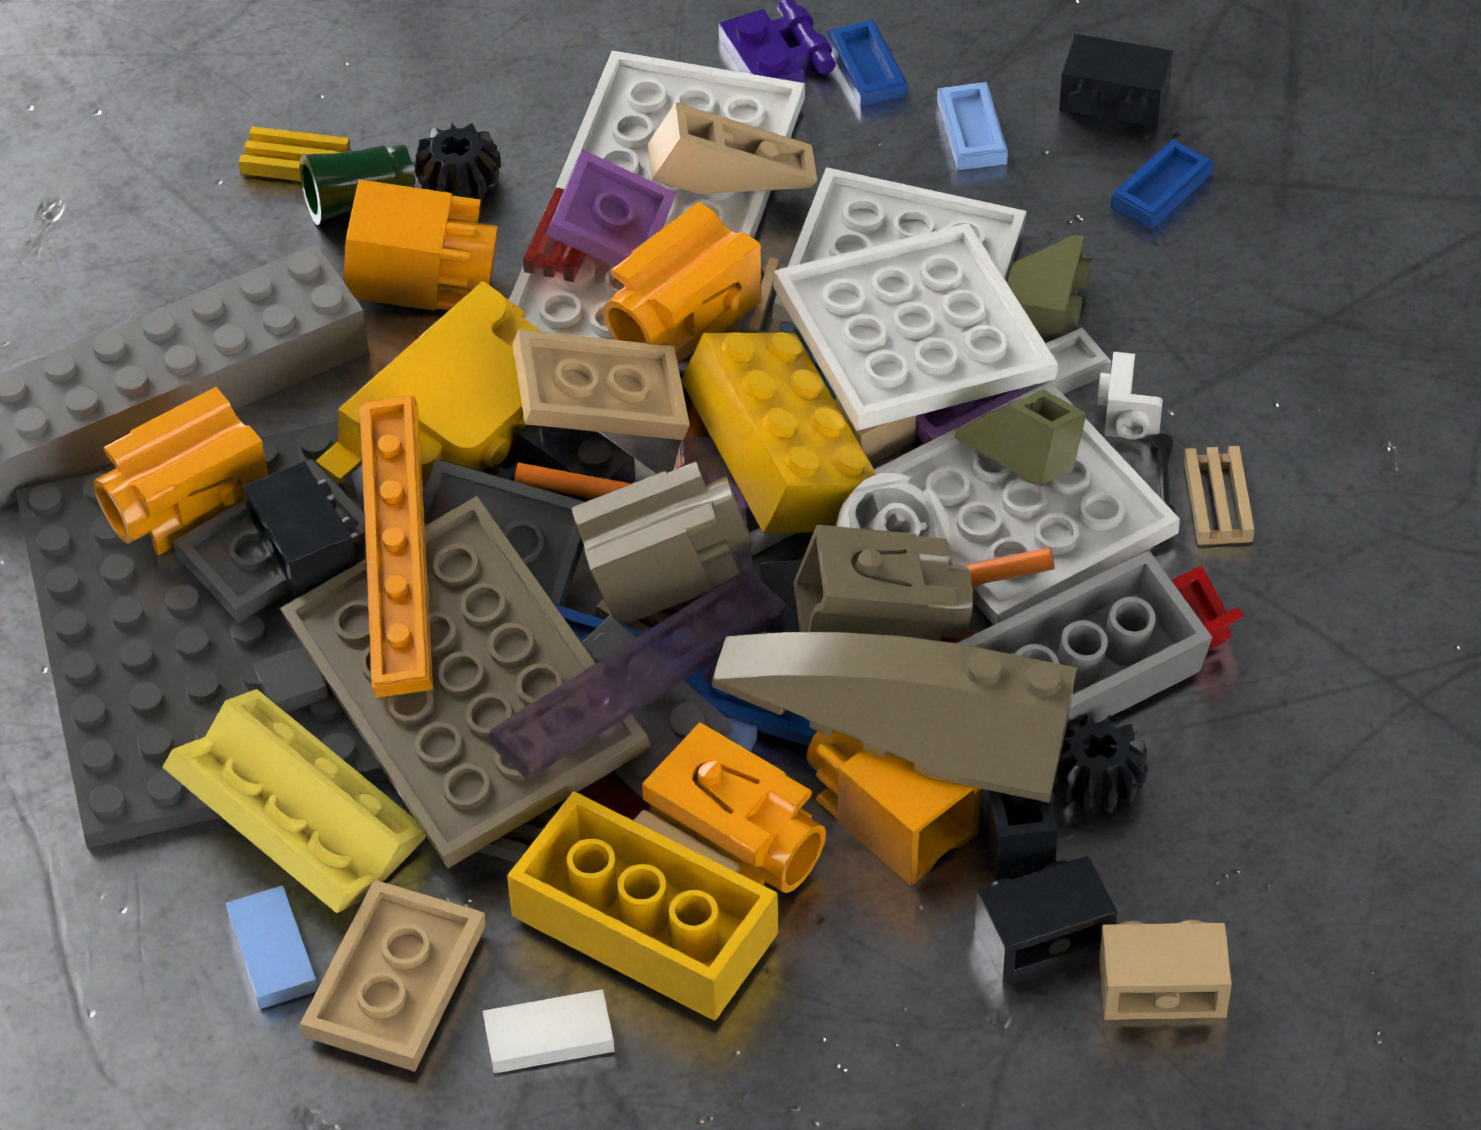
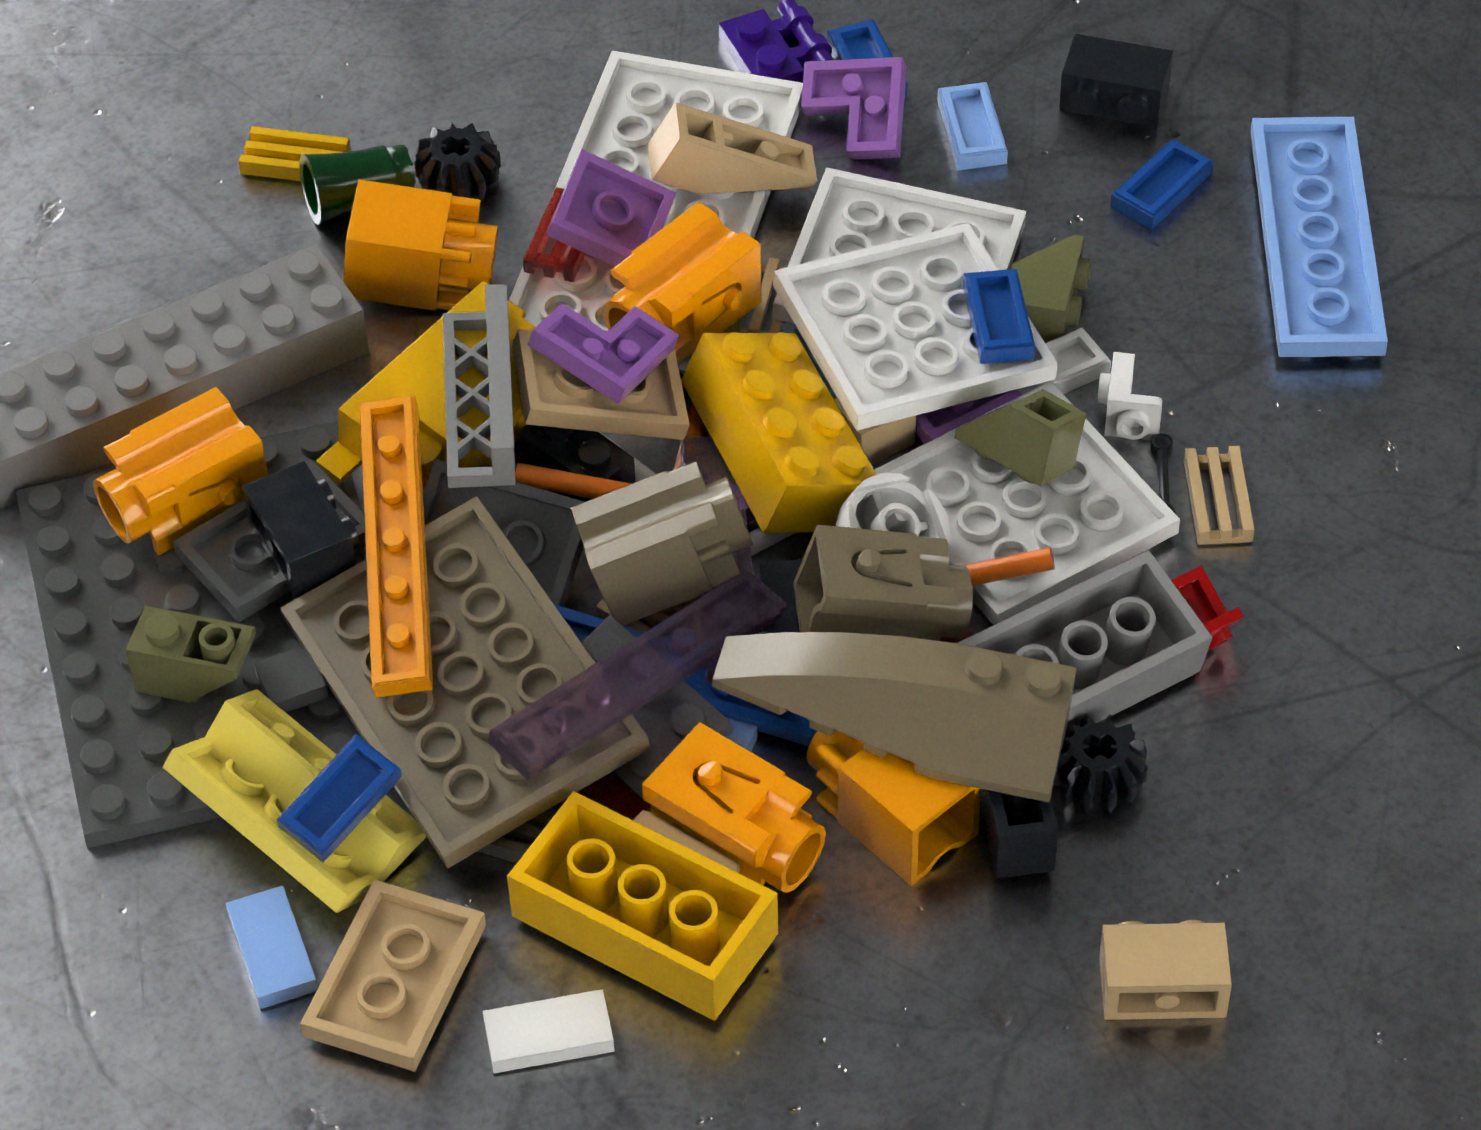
black brick [975,855,1118,981] -> none
none -> olive slope [125,605,256,703]
none -> blue tile [277,734,402,862]
none -> light grey fence [443,284,516,488]
none -> medium lavender plate [528,303,679,404]
none -> medium lavender plate [801,57,907,160]
none -> blue tile [963,269,1035,364]
none -> light blue plate [1250,116,1388,357]

